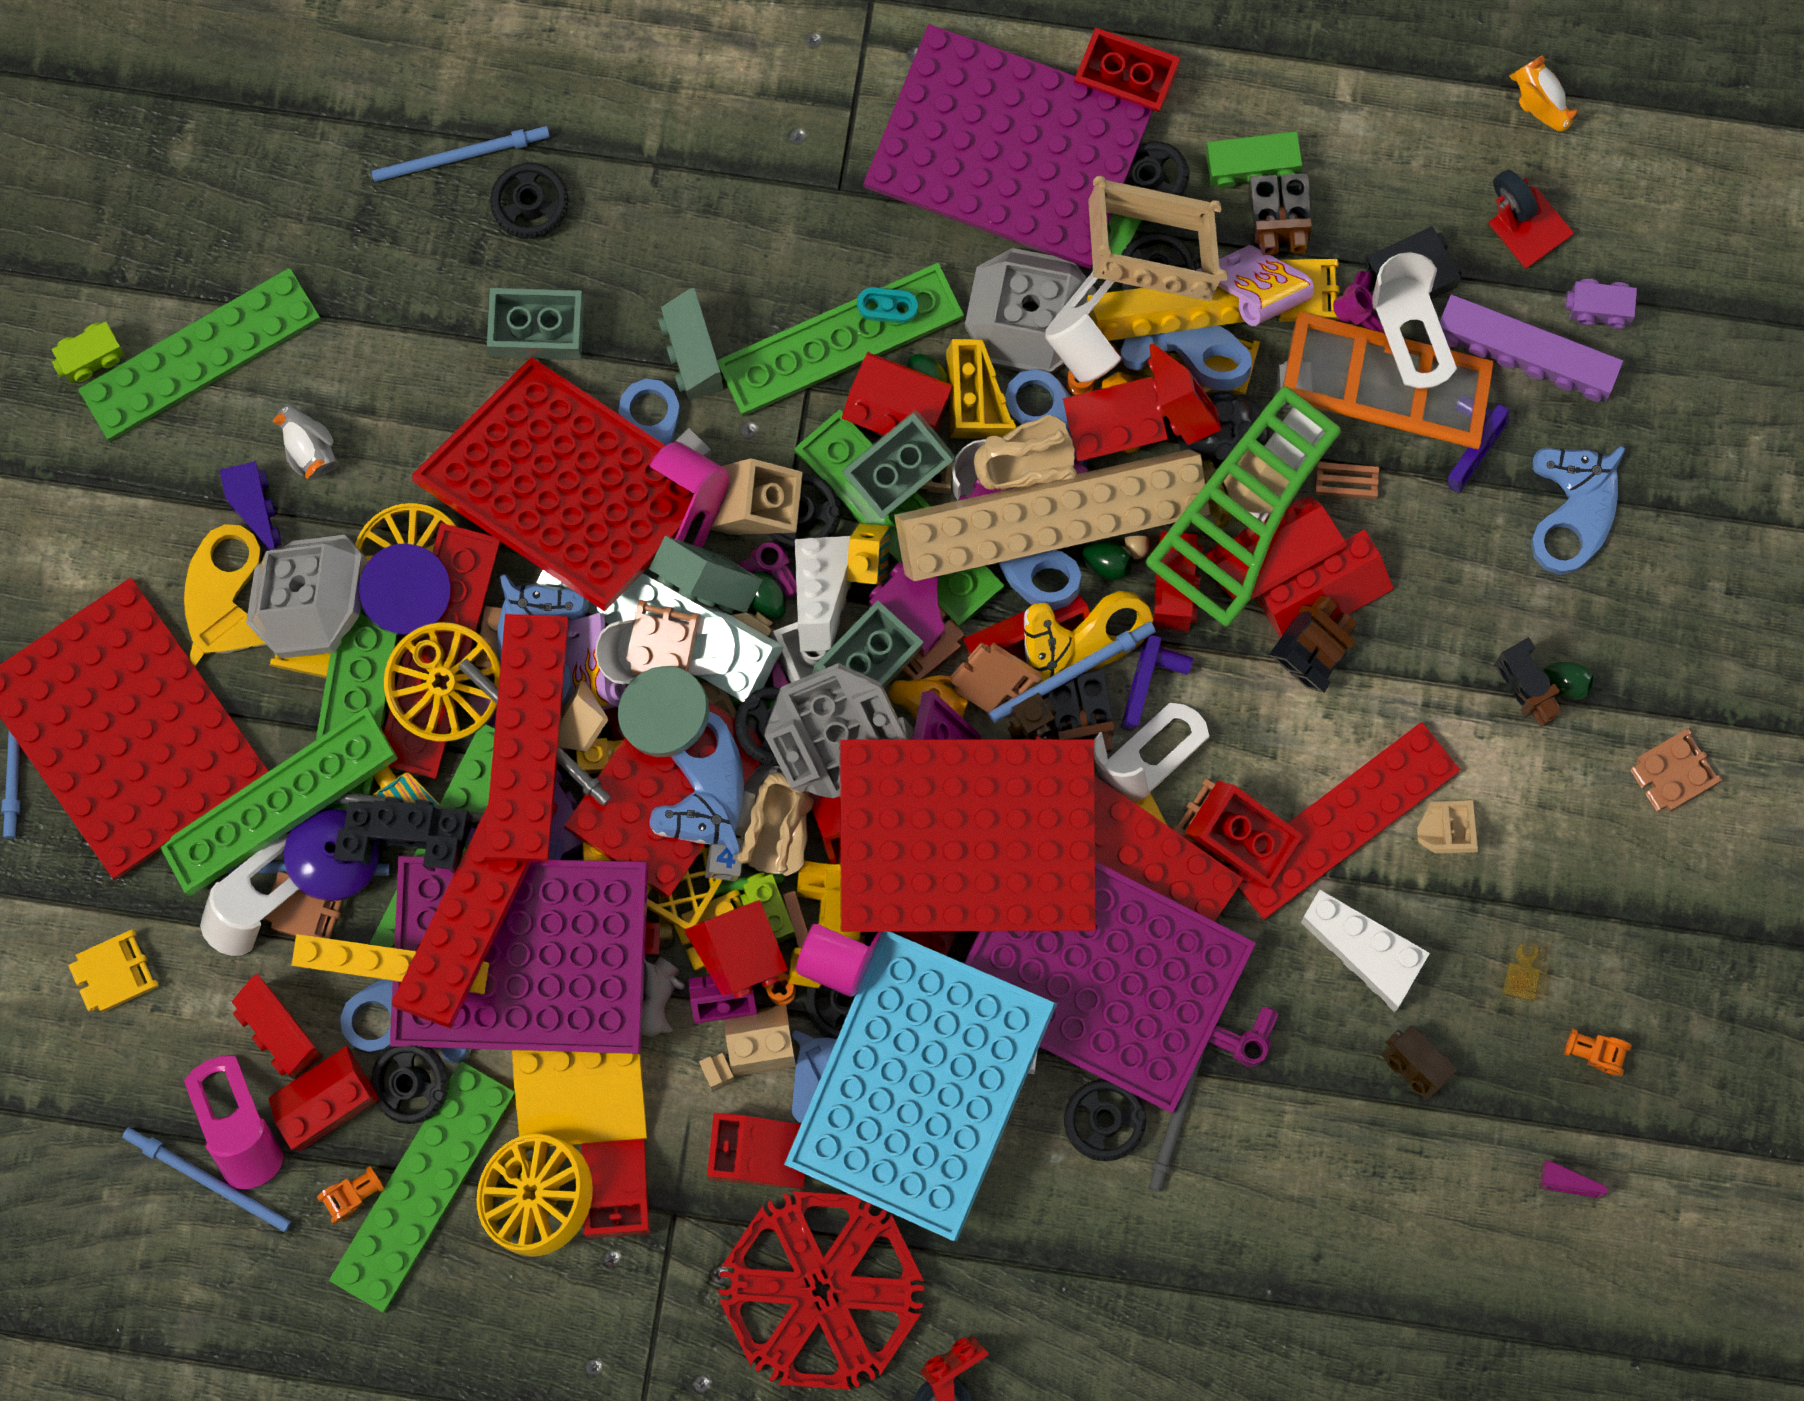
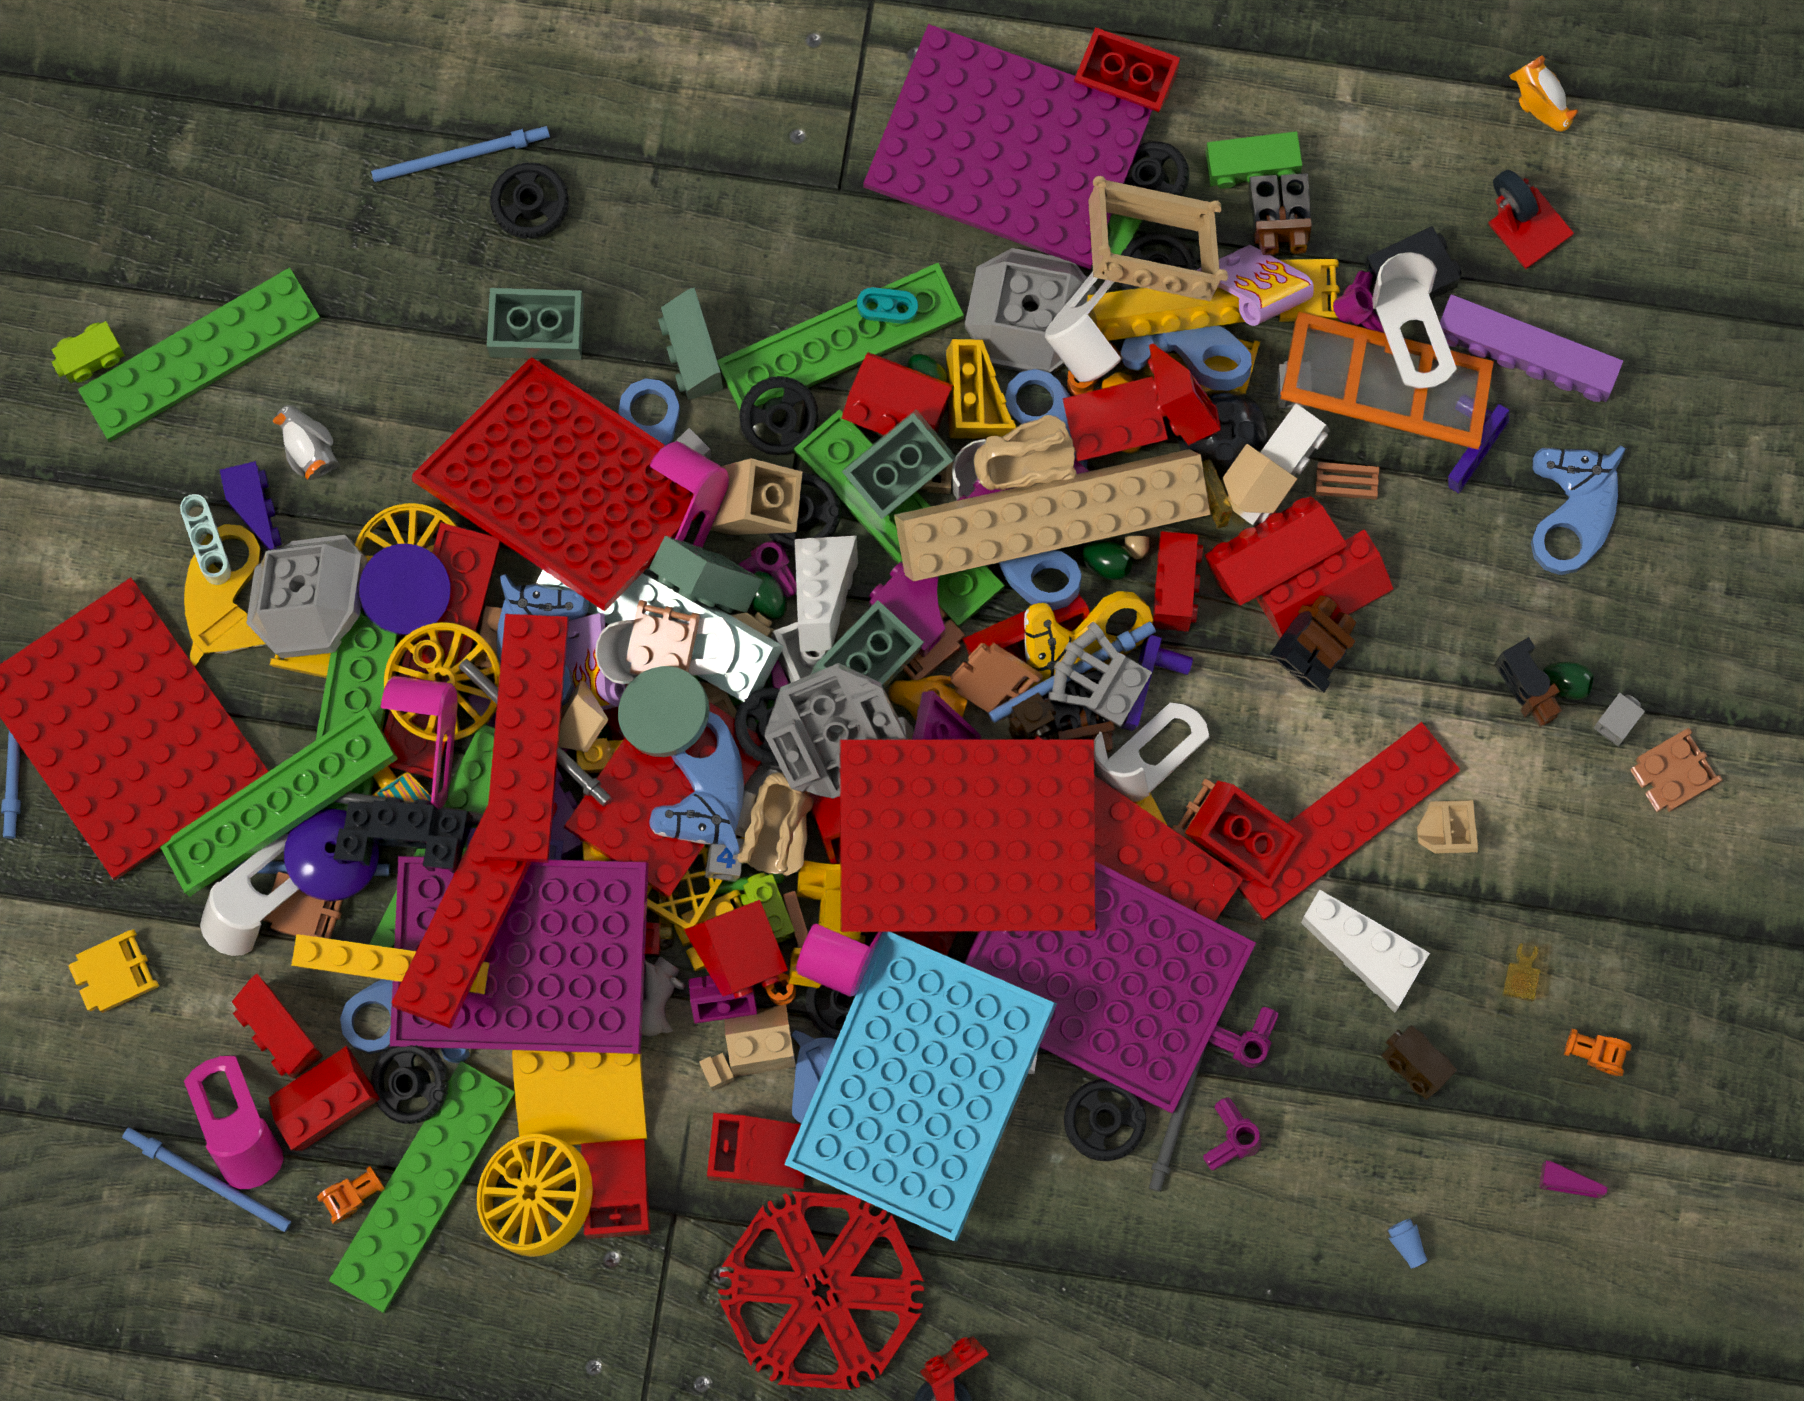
yellow torso [847,523,890,584] -> none
bright green bar [1146,386,1341,626] -> none
medium lavender brick [1565,279,1637,329] -> none
none -> light aqua beam [180,494,231,585]
none -> dark pink piece [380,676,458,809]
none -> black wheel [739,376,819,455]
none -> light grey plate [1048,622,1152,727]
none -> magenta axle [1203,1097,1261,1171]
none -> medium blue cone [1388,1218,1428,1269]
none -> light grey brick [1594,693,1645,747]

